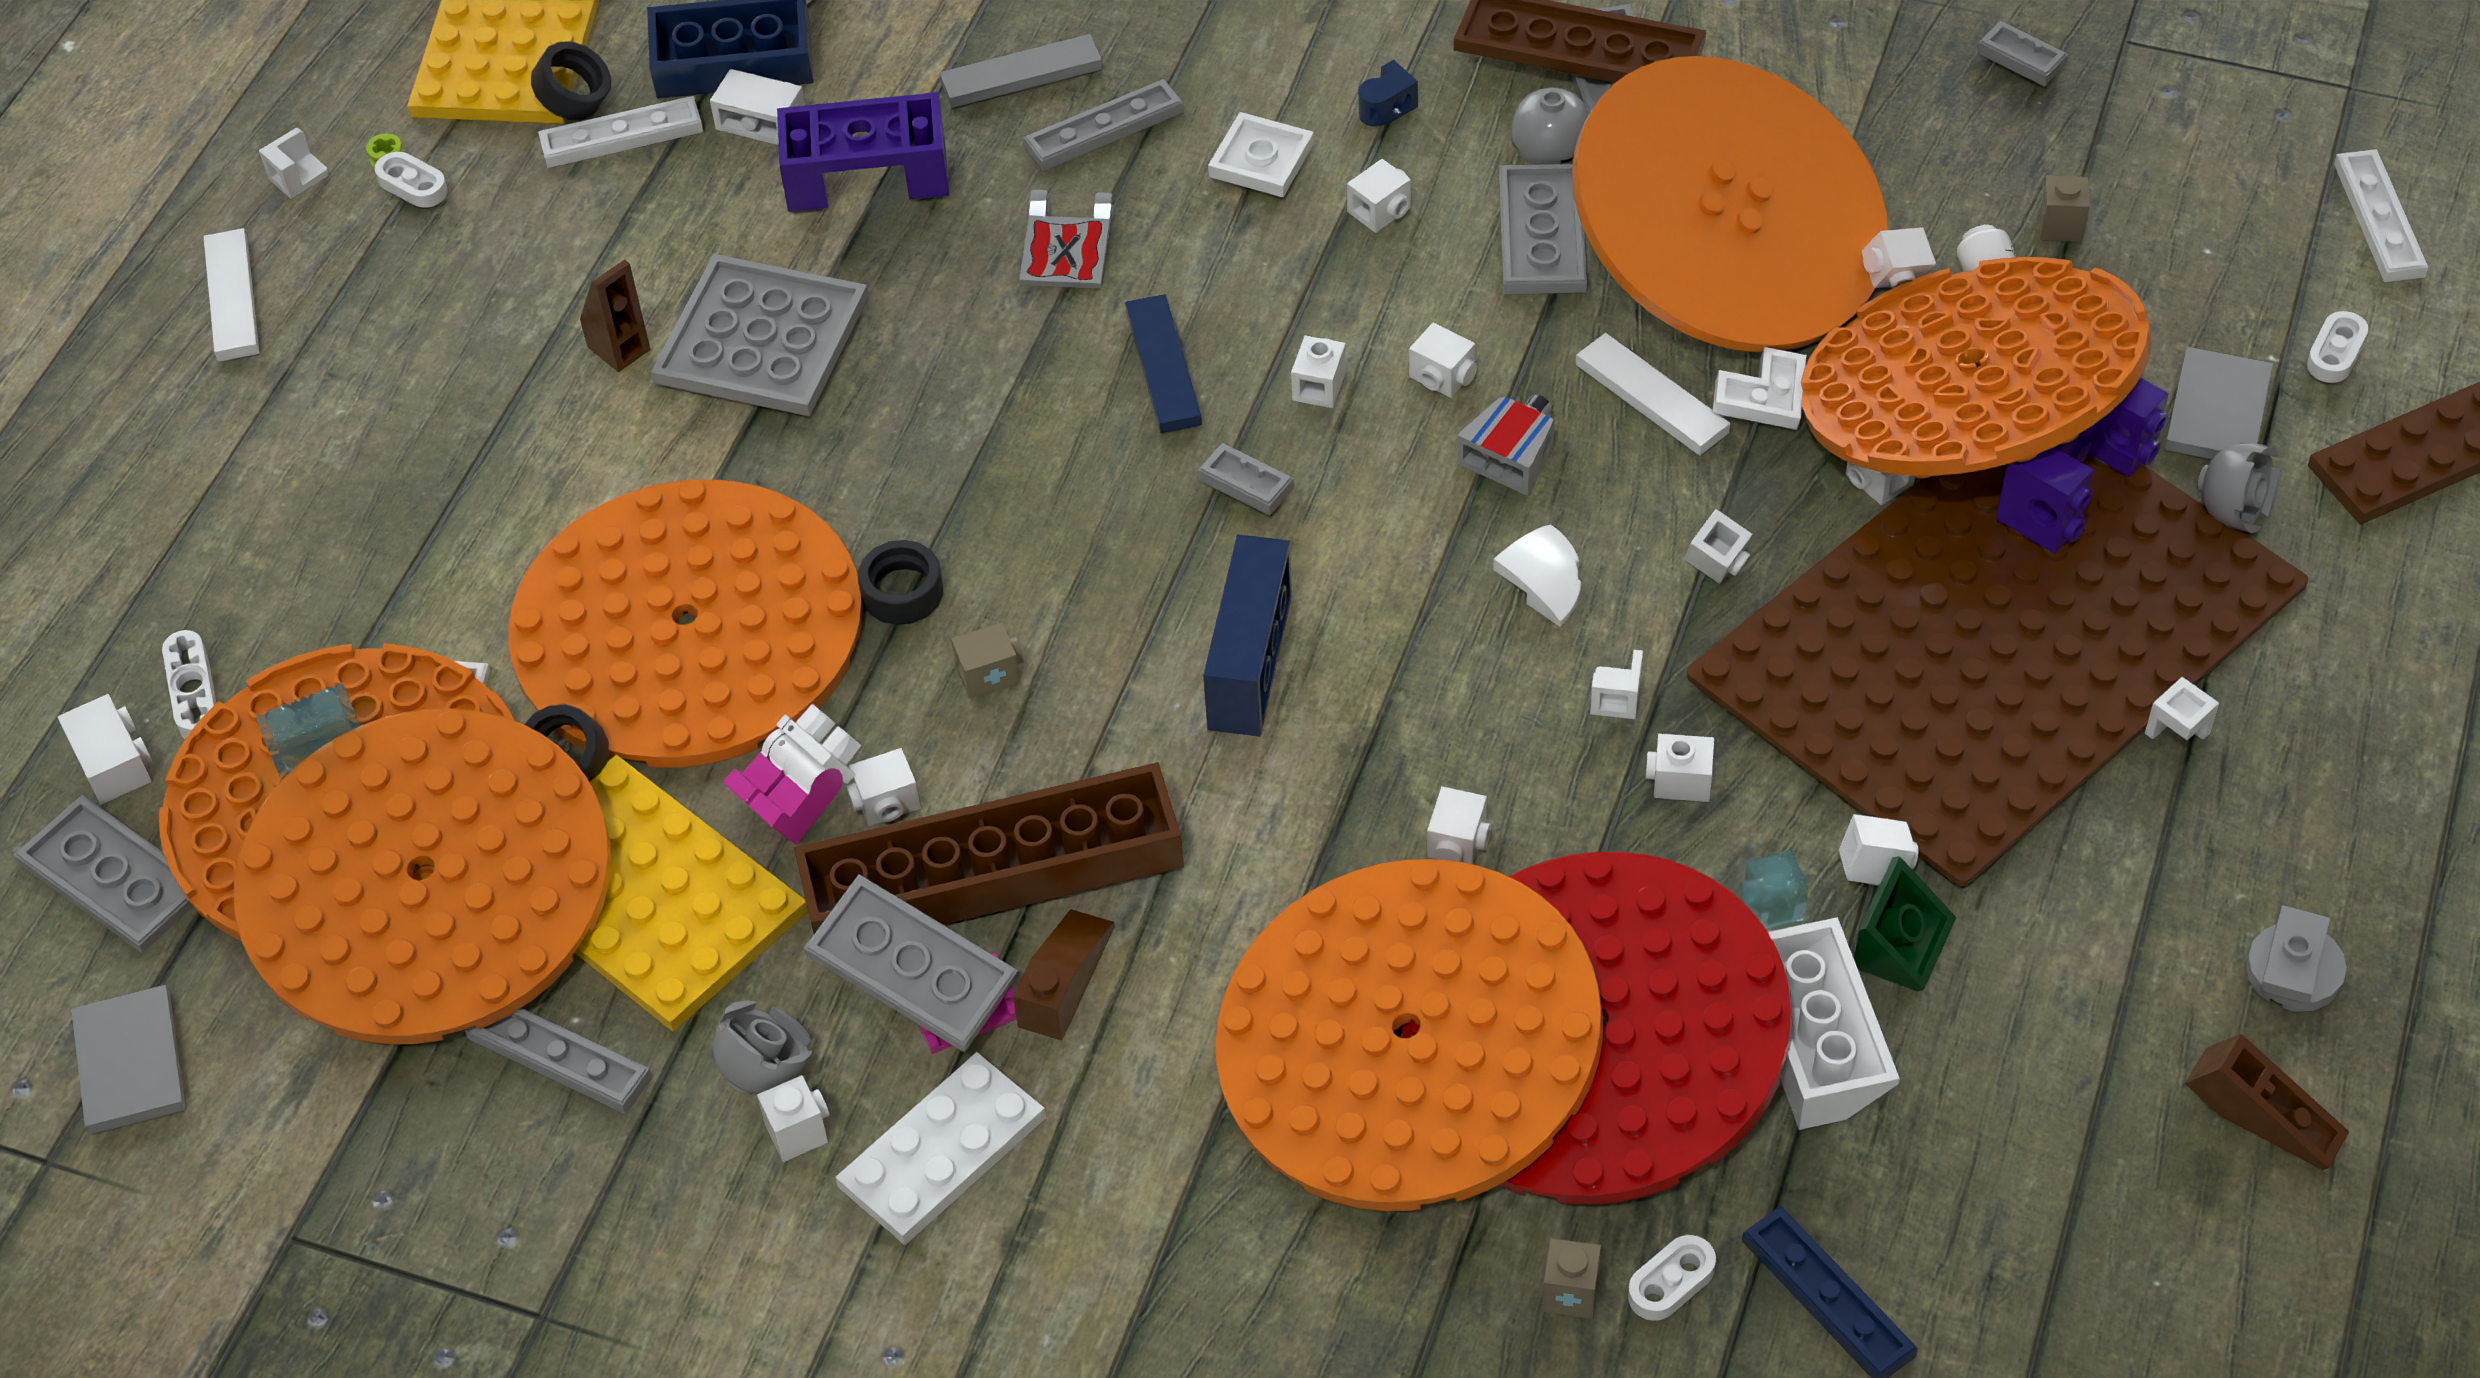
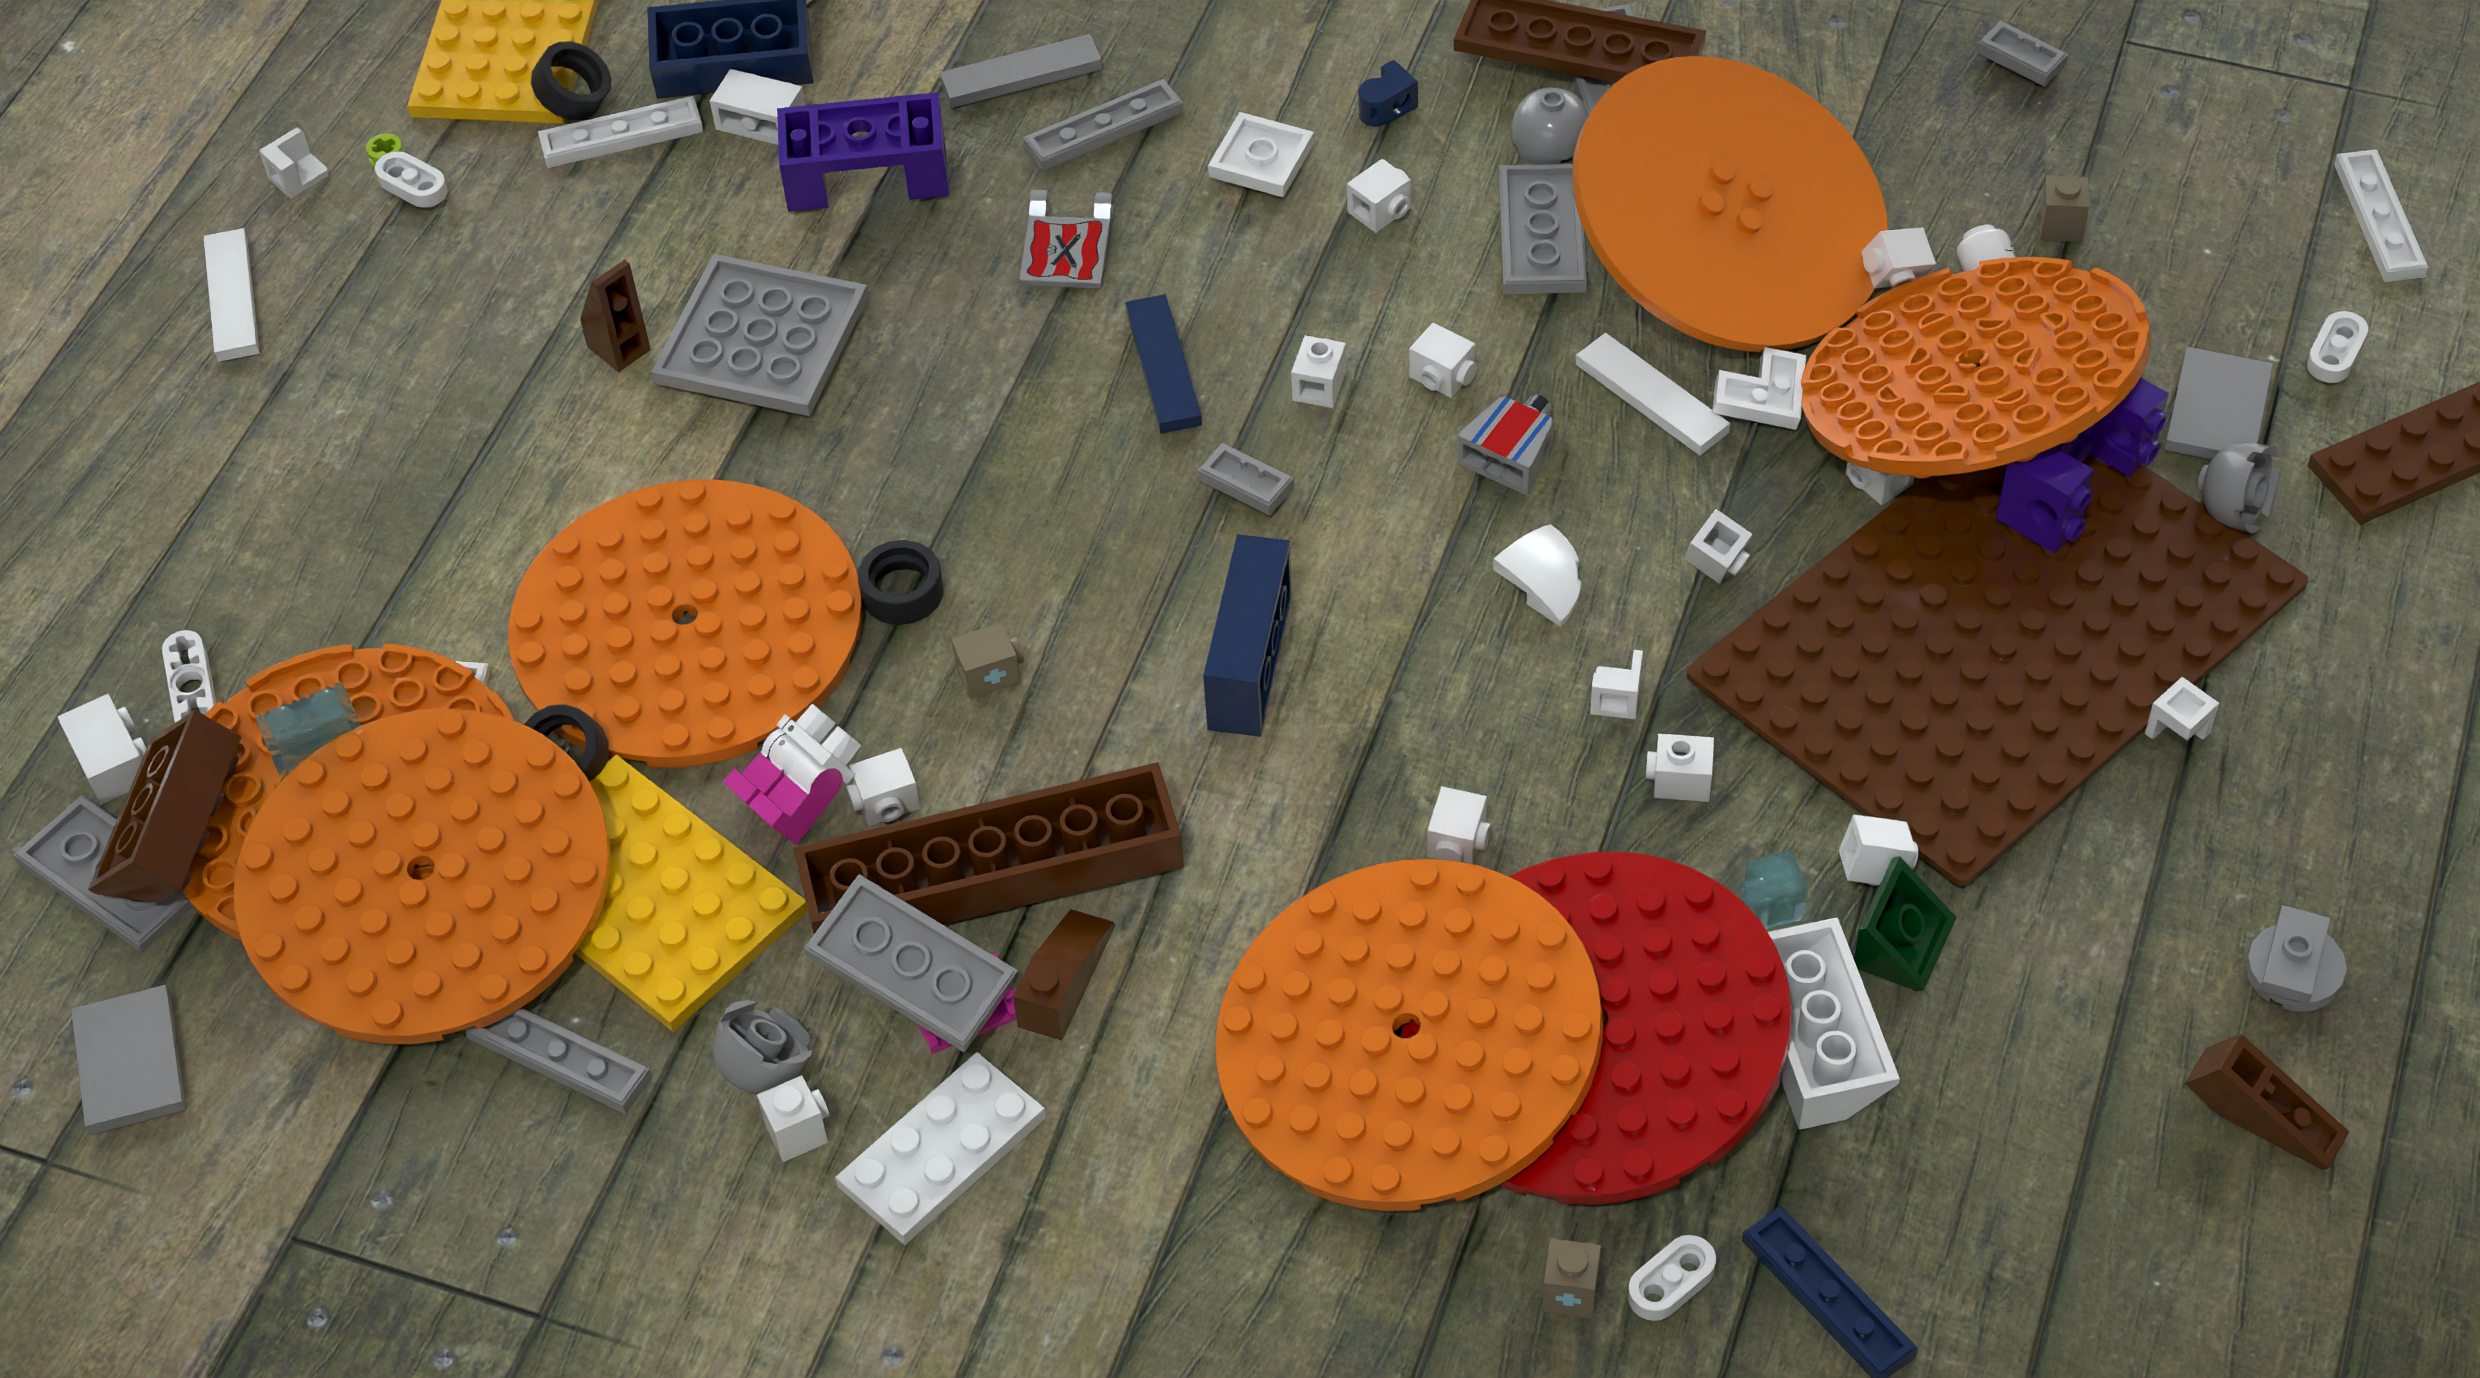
none -> reddish brown slope [88,710,242,903]

